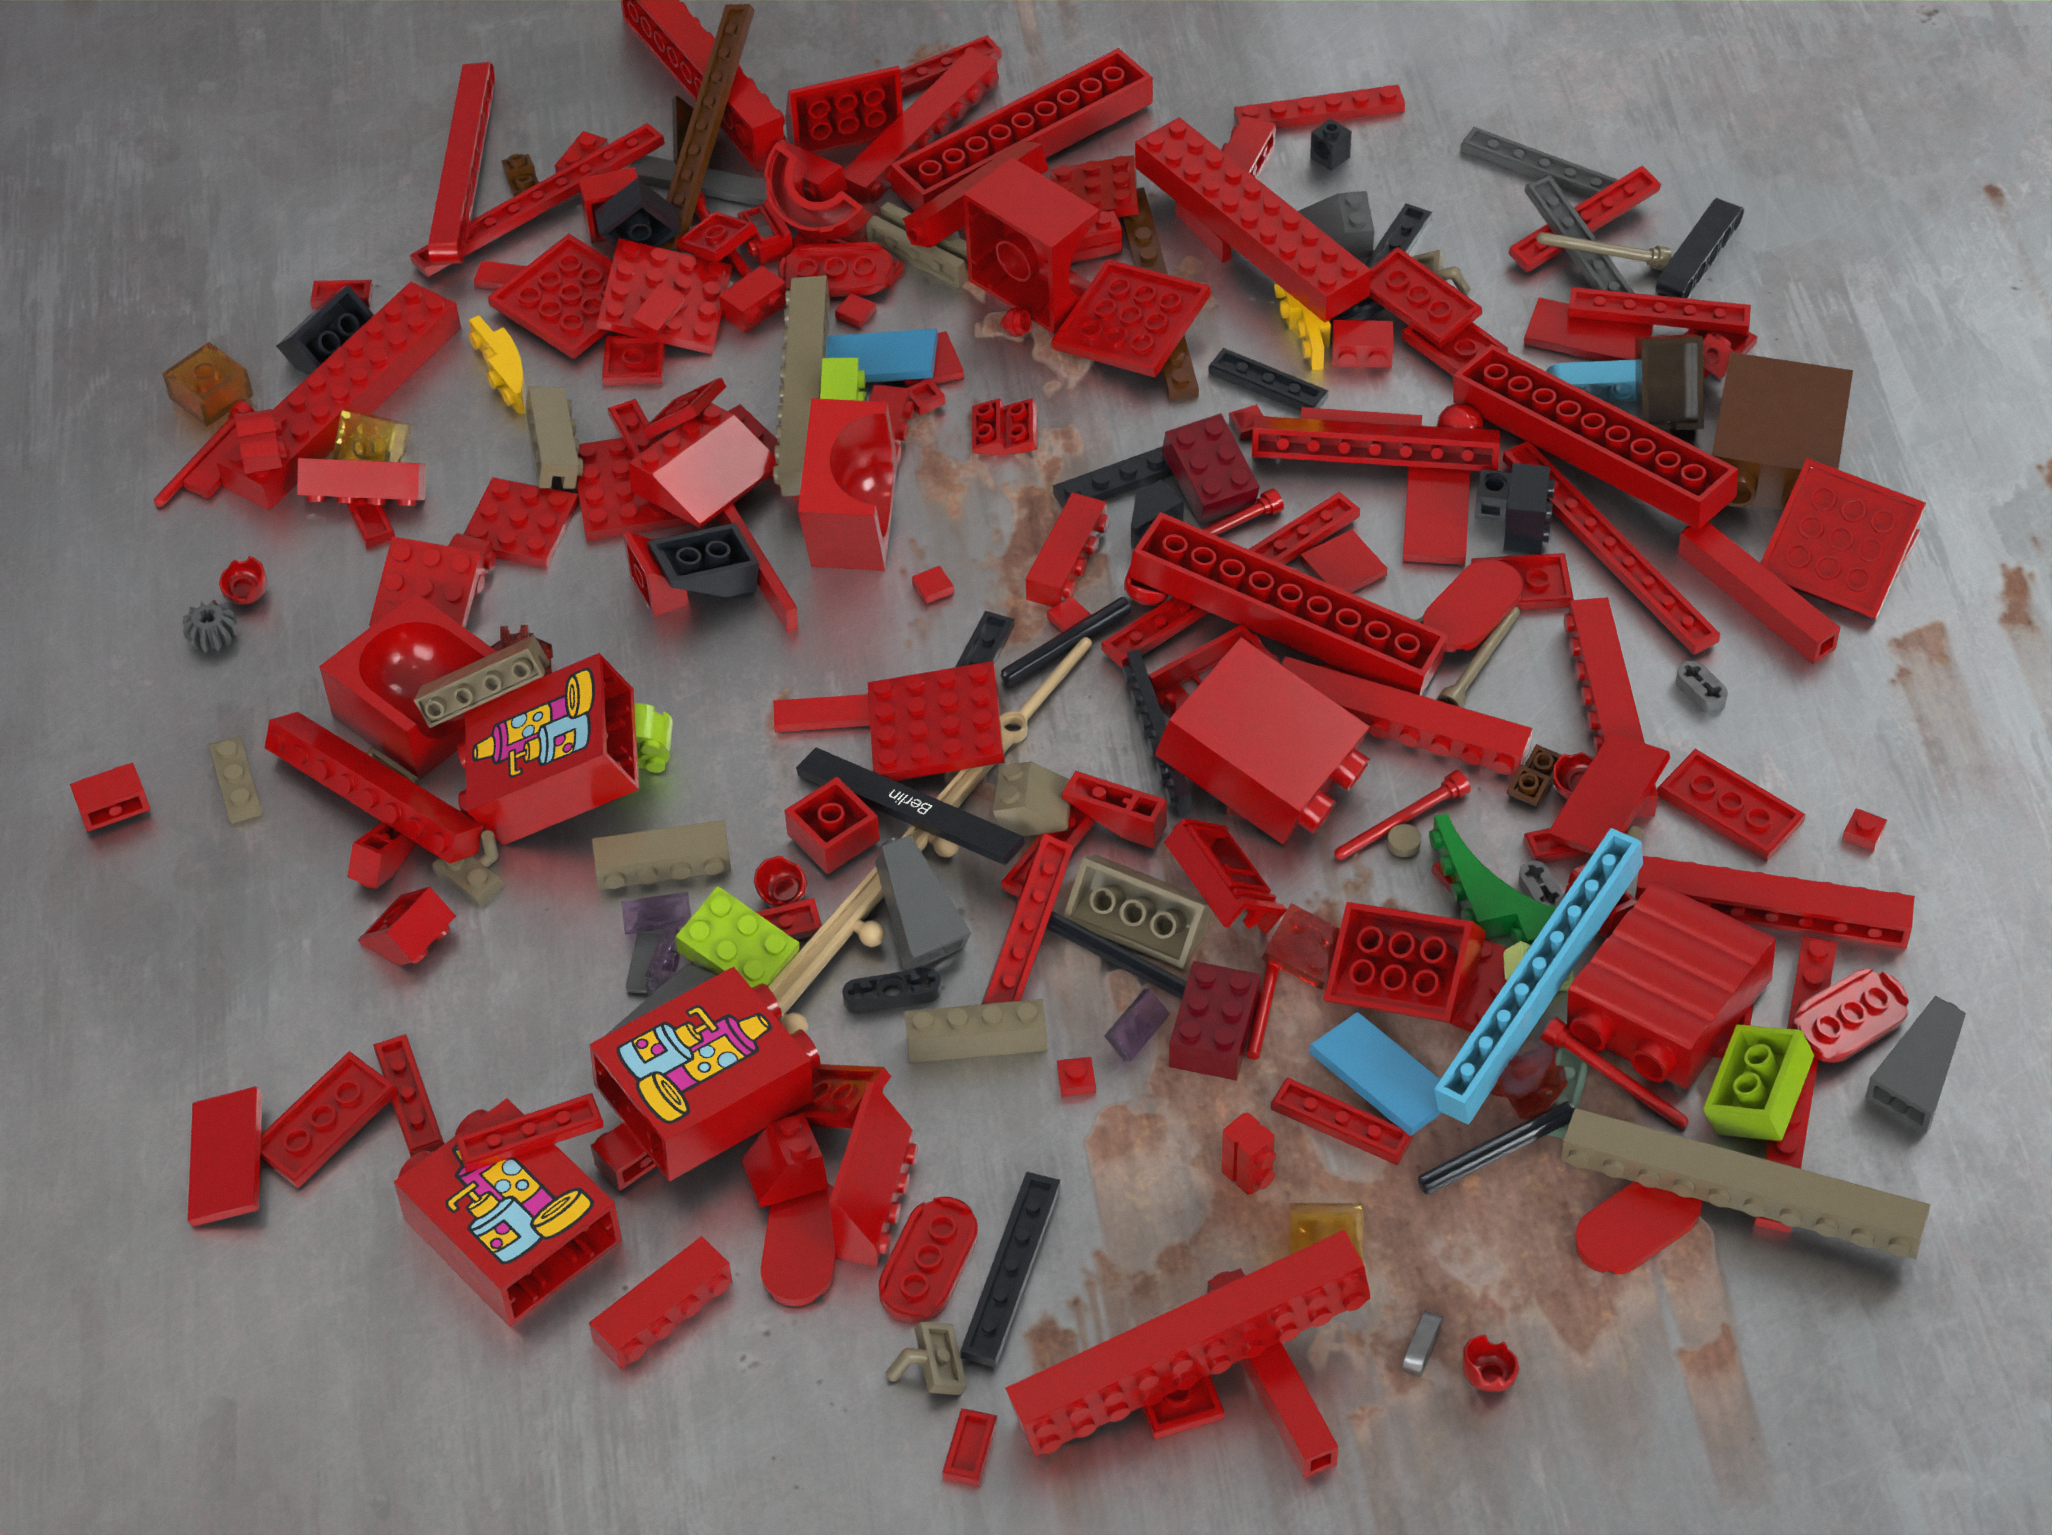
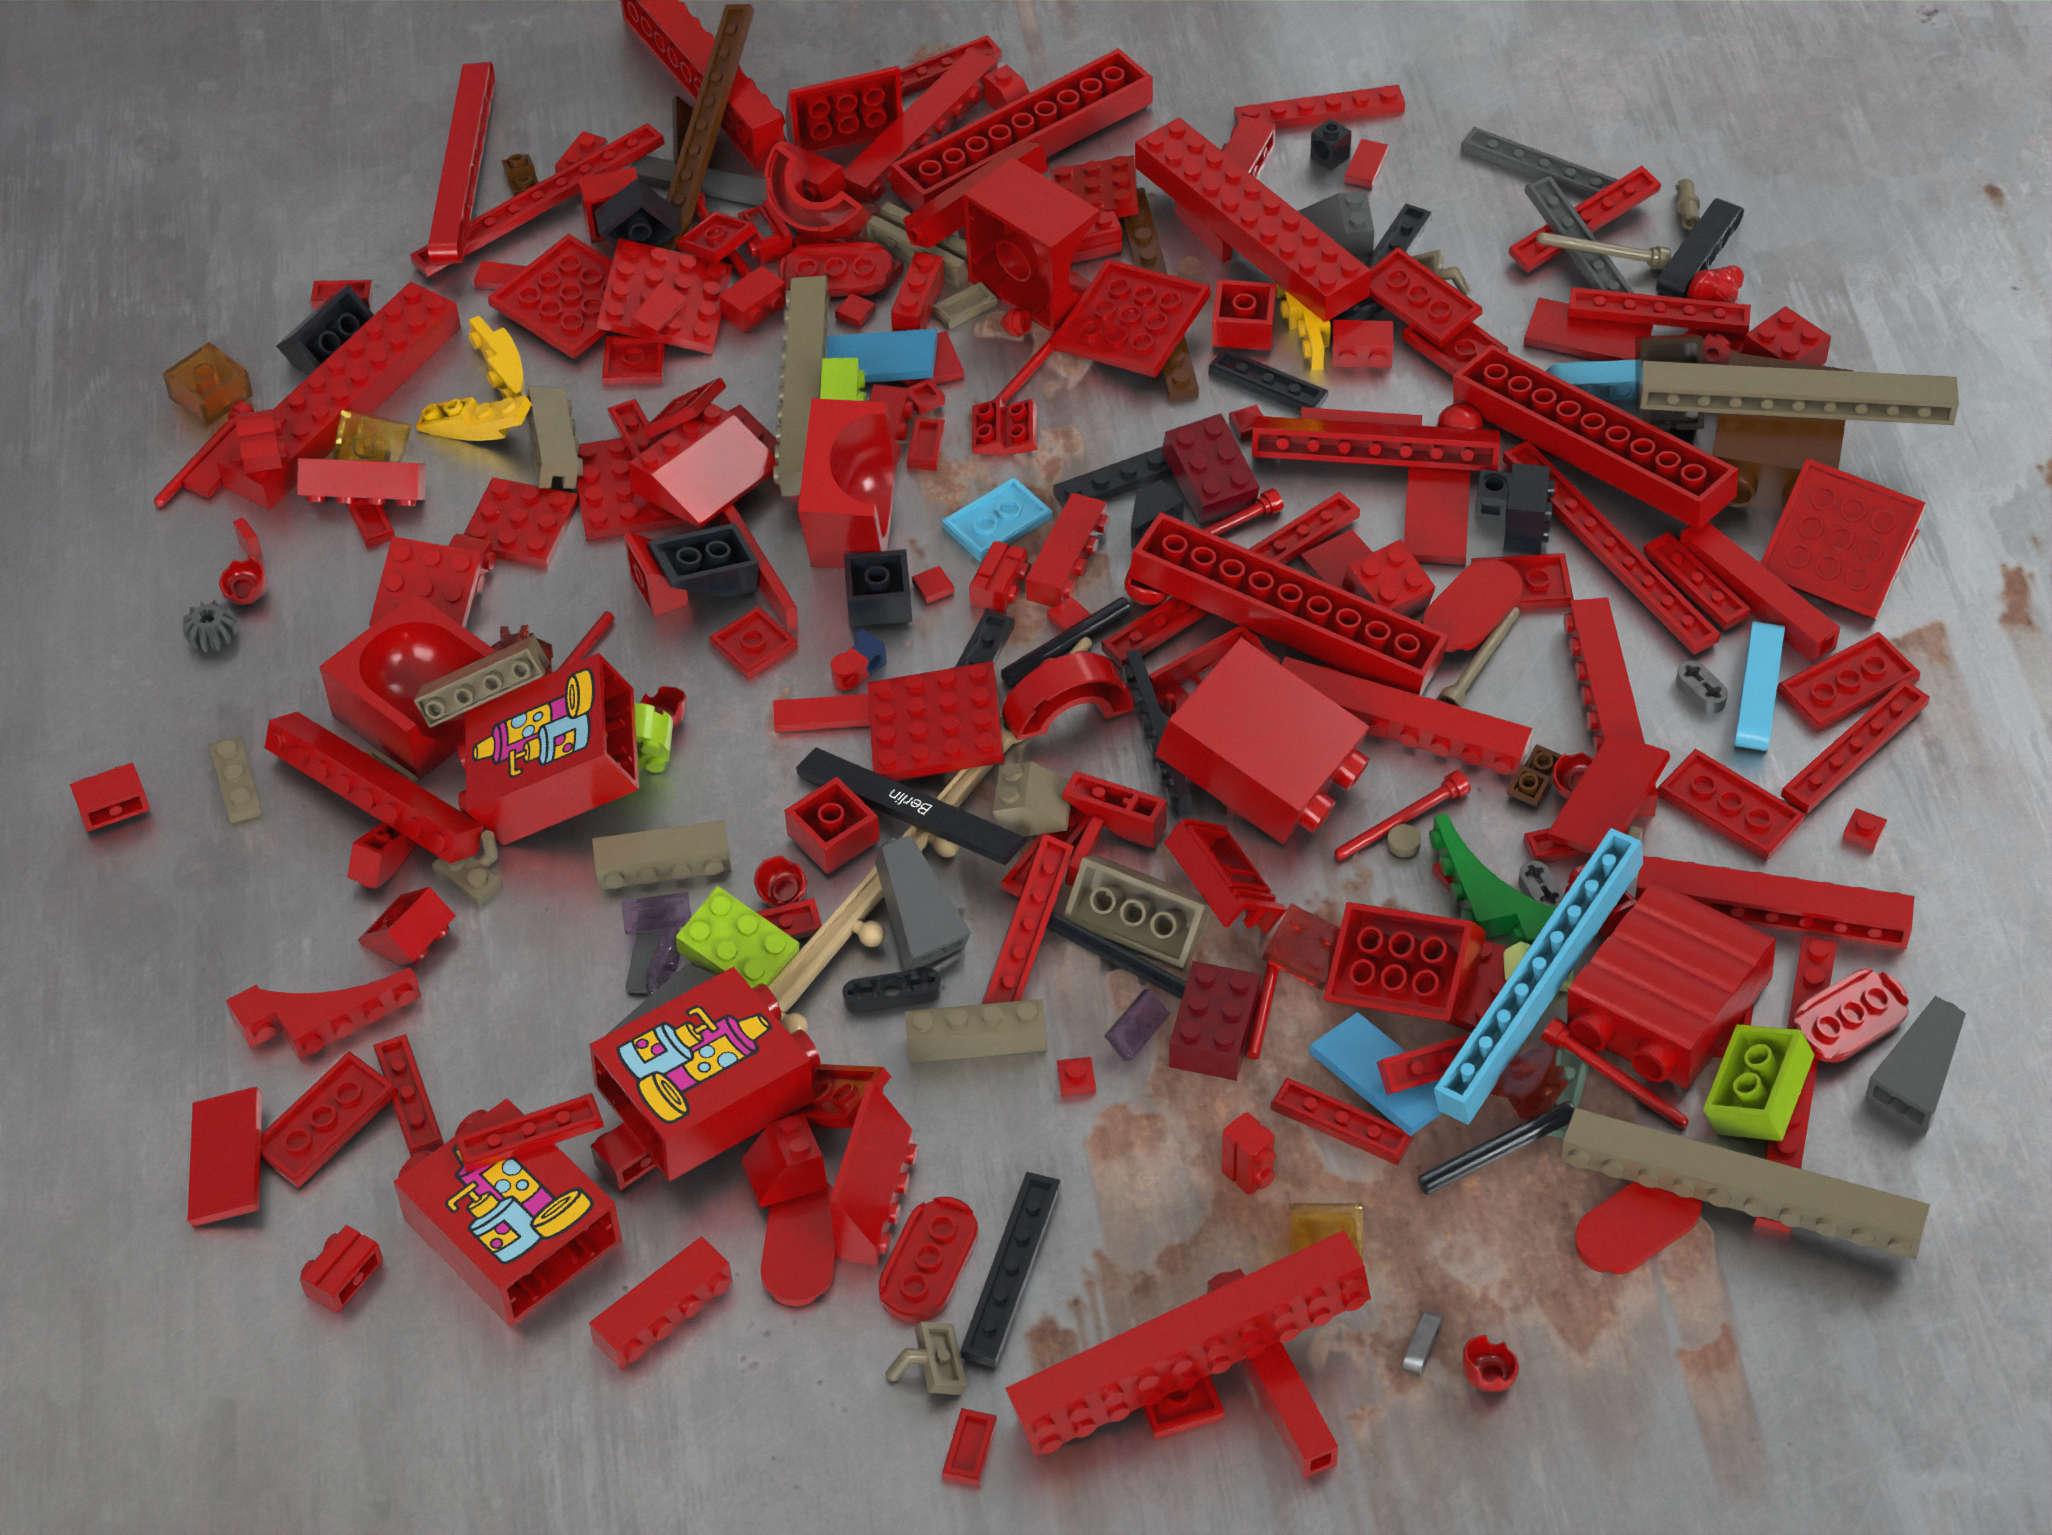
none -> red arch [226,967,421,1060]
none -> red tile [233,517,262,559]
none -> red brick [299,1225,383,1314]
none -> yellow slope [415,395,532,441]
none -> red bar [556,611,615,671]
none -> red hair [640,686,687,728]
none -> red tile [708,606,798,680]
none -> leg [830,628,887,691]
none -> black brick [843,549,912,627]
none -> red brick [891,252,945,331]
none -> red tile [906,418,945,471]
none -> dark tan tile [932,282,998,330]
none -> medium azure tile [942,477,1053,563]
none -> red brick [969,541,1031,614]
none -> red slope [984,64,1030,111]
none -> red bar [994,328,1060,406]
none -> red brick [1001,651,1134,741]
none -> red tile [1065,816,1104,887]
none -> red brick [1212,279,1277,350]
none -> red brick [1342,539,1436,617]
none -> red tile [1344,139,1388,189]
none -> red plate [1376,1033,1472,1095]
none -> dark tan brick [1640,361,1959,425]
none -> red plate [1643,532,1751,630]
none -> dark tan pin [1675,179,1700,230]
none -> red hair [1687,265,1744,303]
none -> medium azure beam [1734,621,1785,751]
none -> red brick [1742,306,1831,366]
none -> red tile [1776,632,1921,733]
none -> red plate [1781,679,1930,814]

